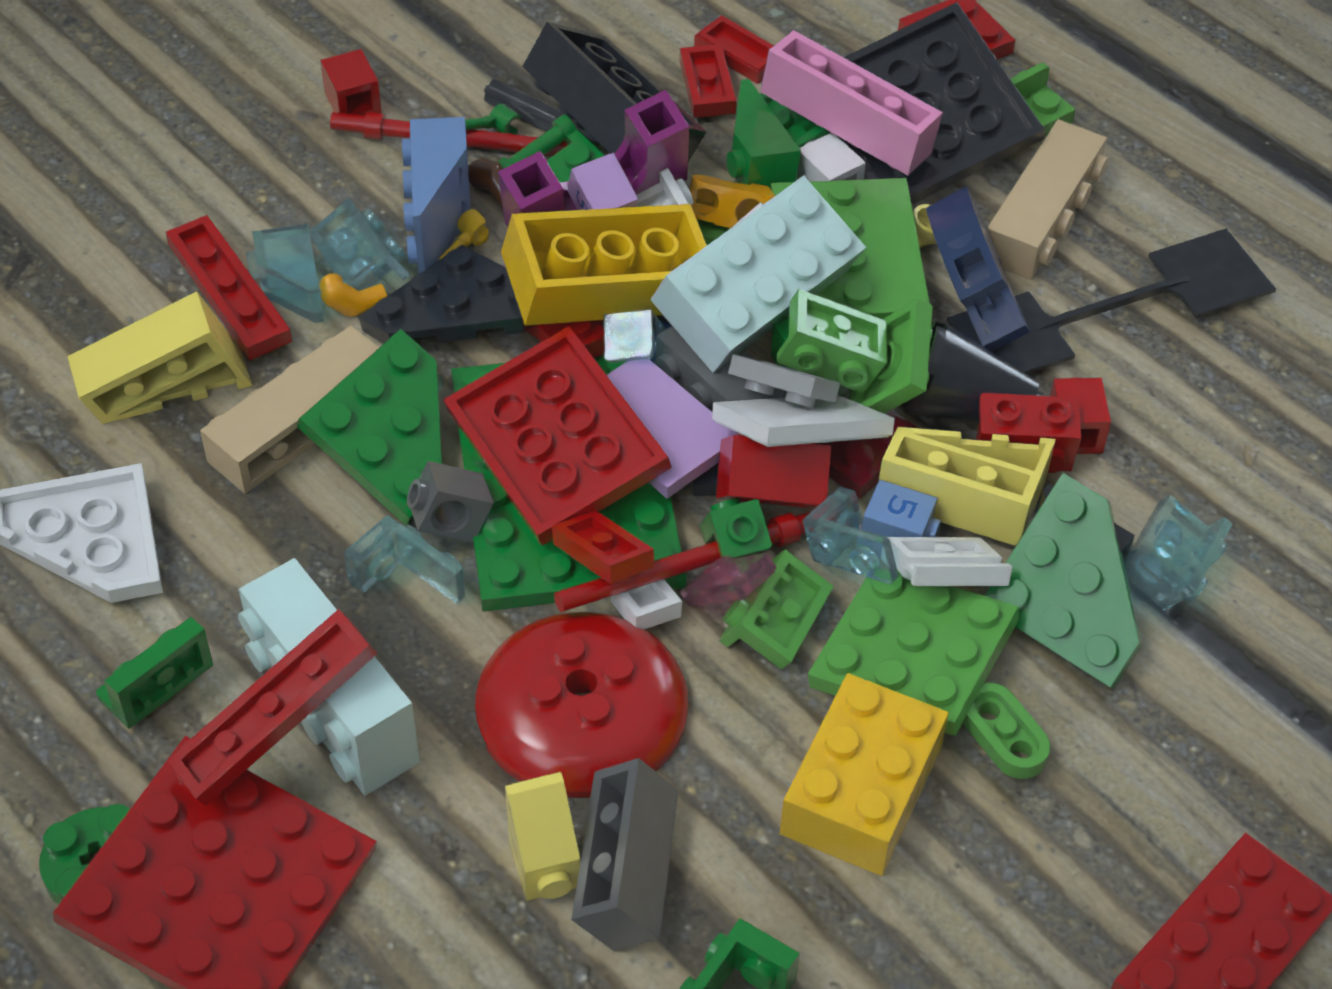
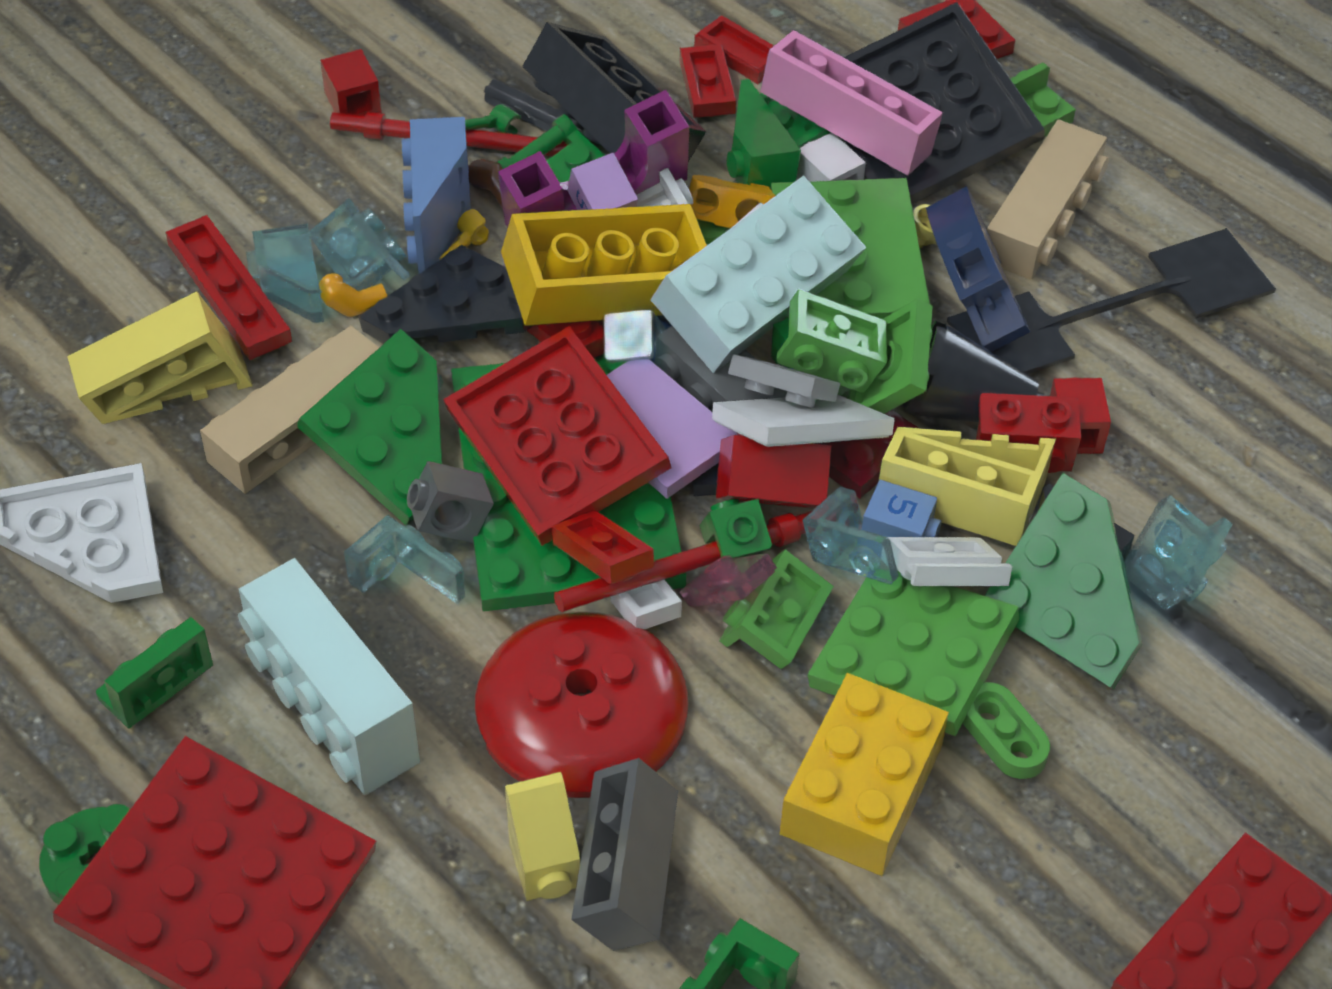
red plate [167,609,378,806] -> none

